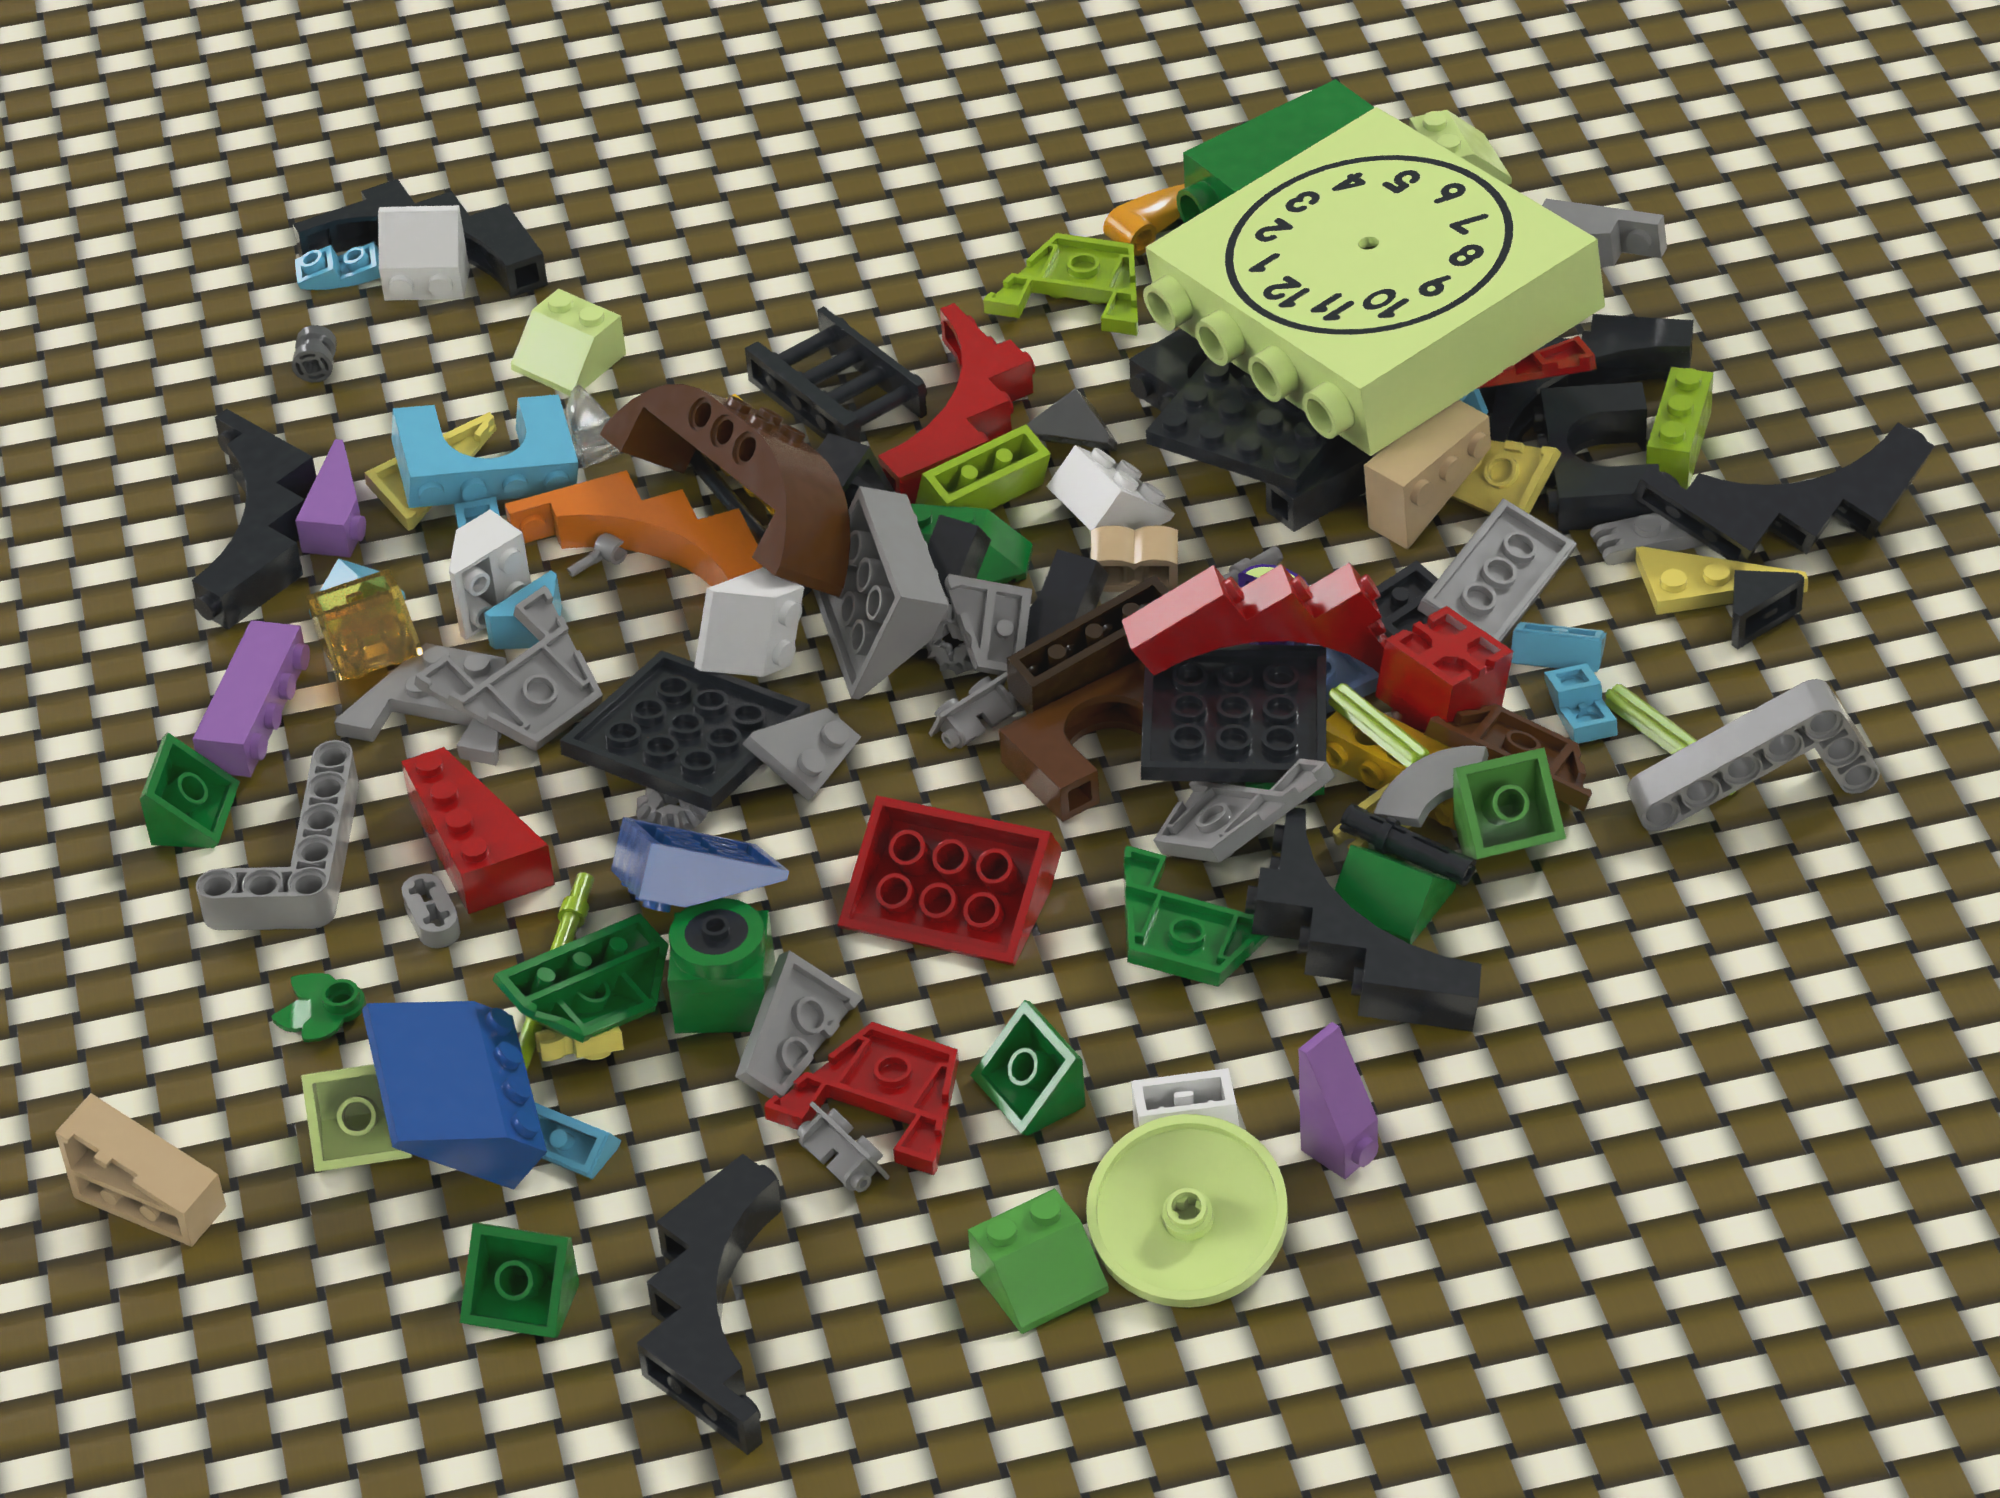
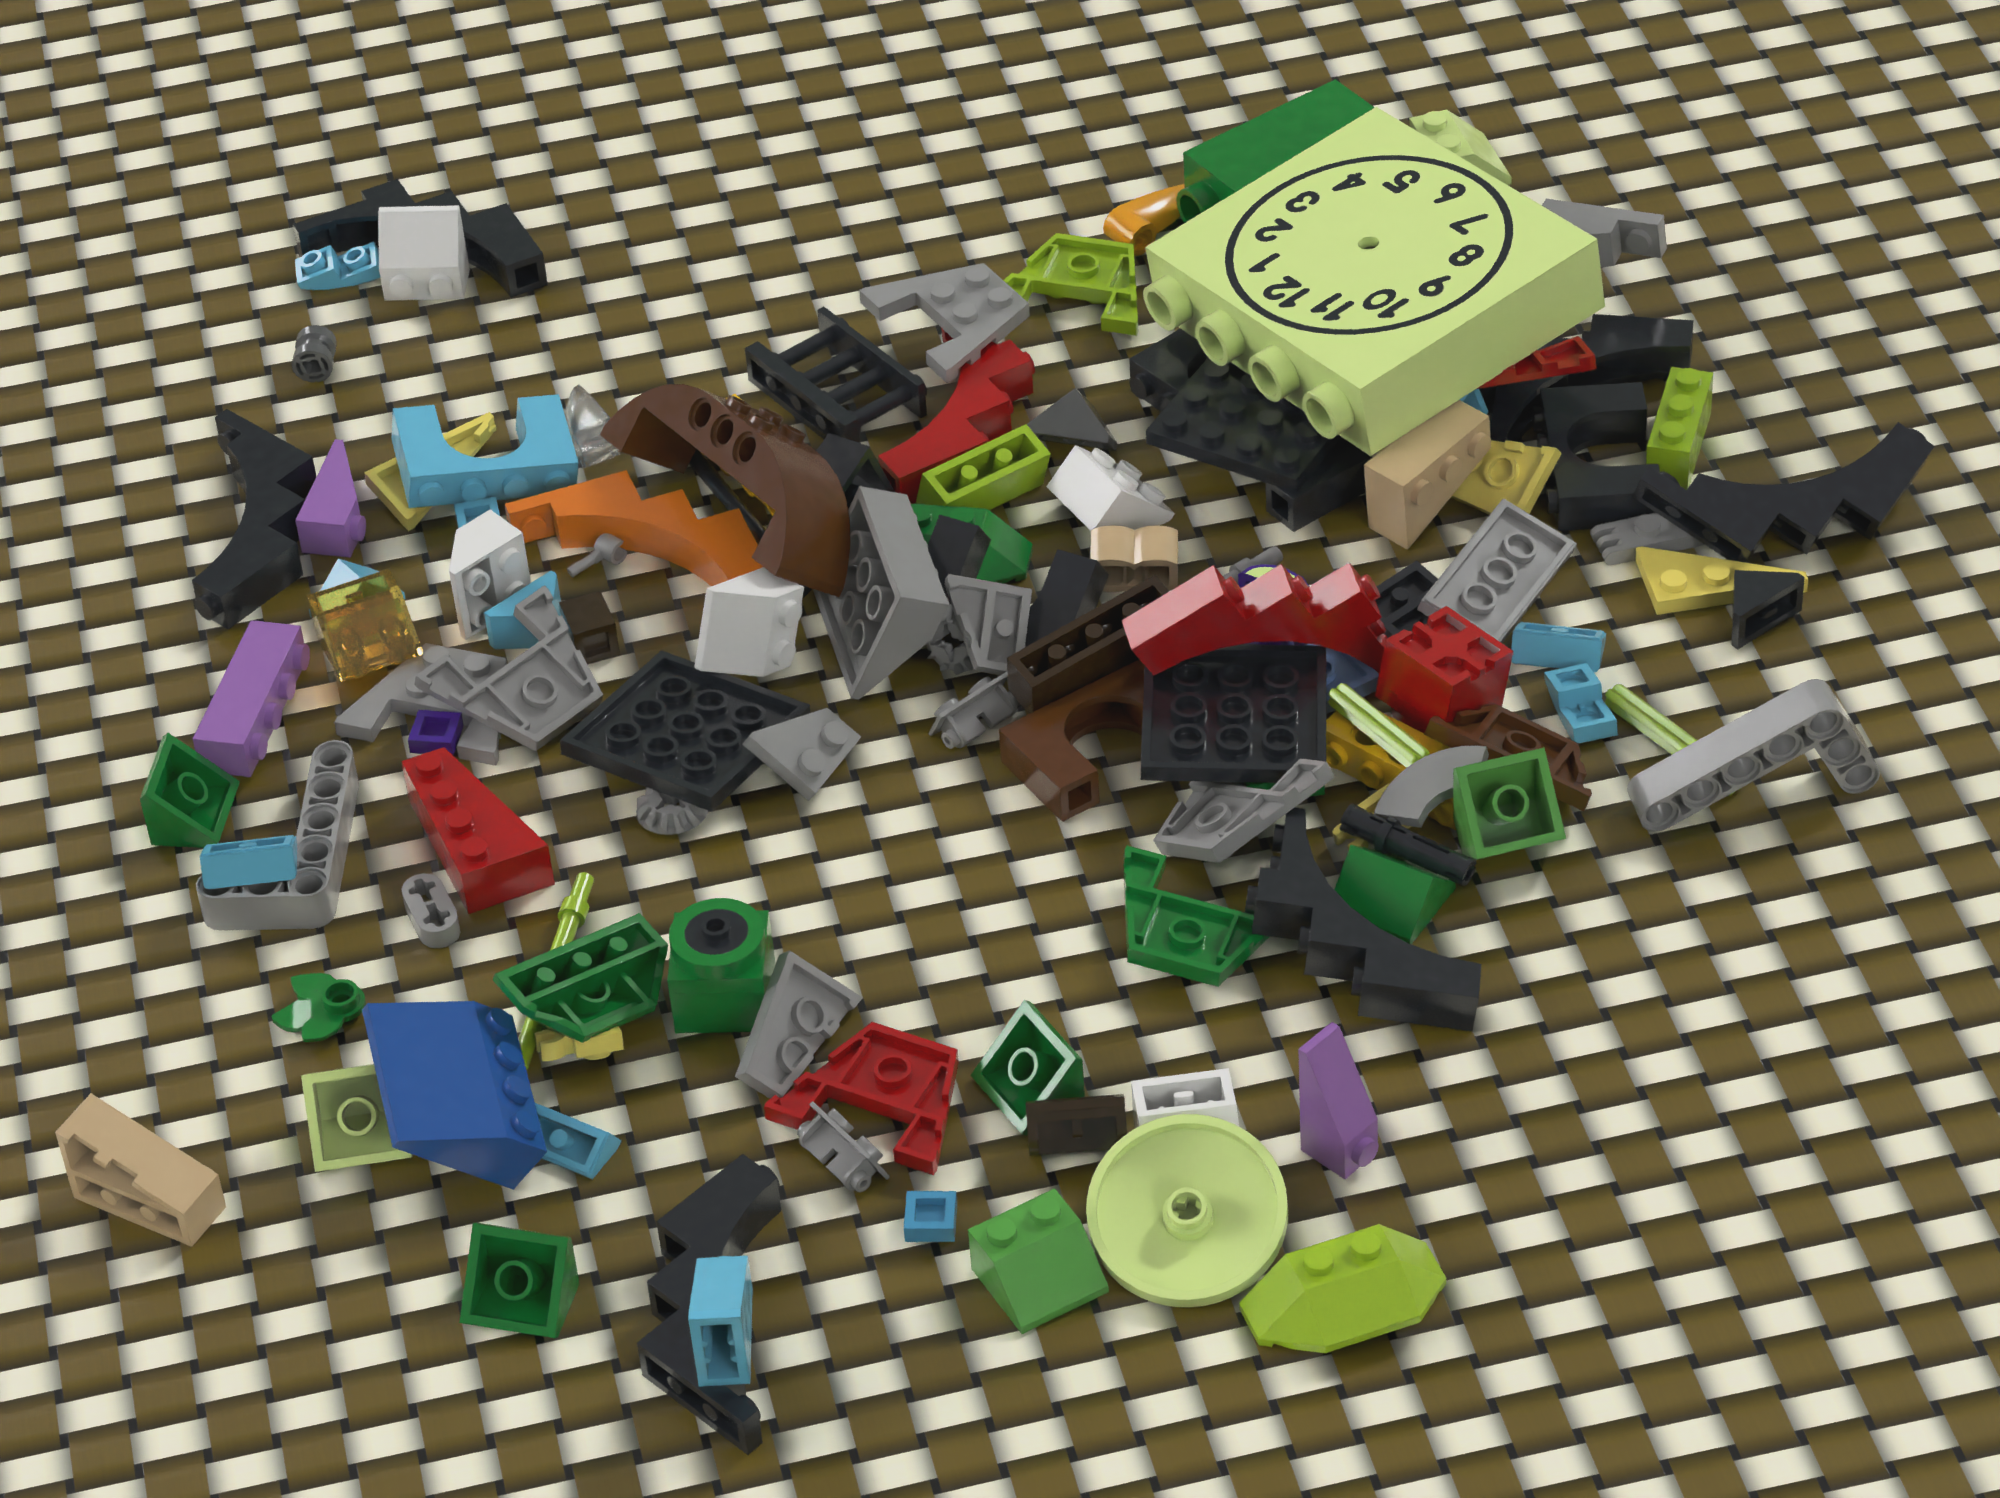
yellowish green slope [511,288,626,398] -> none
slope [611,817,789,912] -> none
red slope [837,795,1062,966] -> none
none -> medium azure slope [200,835,297,889]
none -> dark purple plate [408,710,464,756]
none -> dark brown panel [559,592,620,665]
none -> medium azure slope [688,1256,753,1387]
none -> light grey wing [859,263,1030,383]
none -> dark azure plate [904,1191,957,1242]
none -> dark brown hinge [1026,1094,1127,1156]
none -> lime wedge [1239,1224,1446,1353]

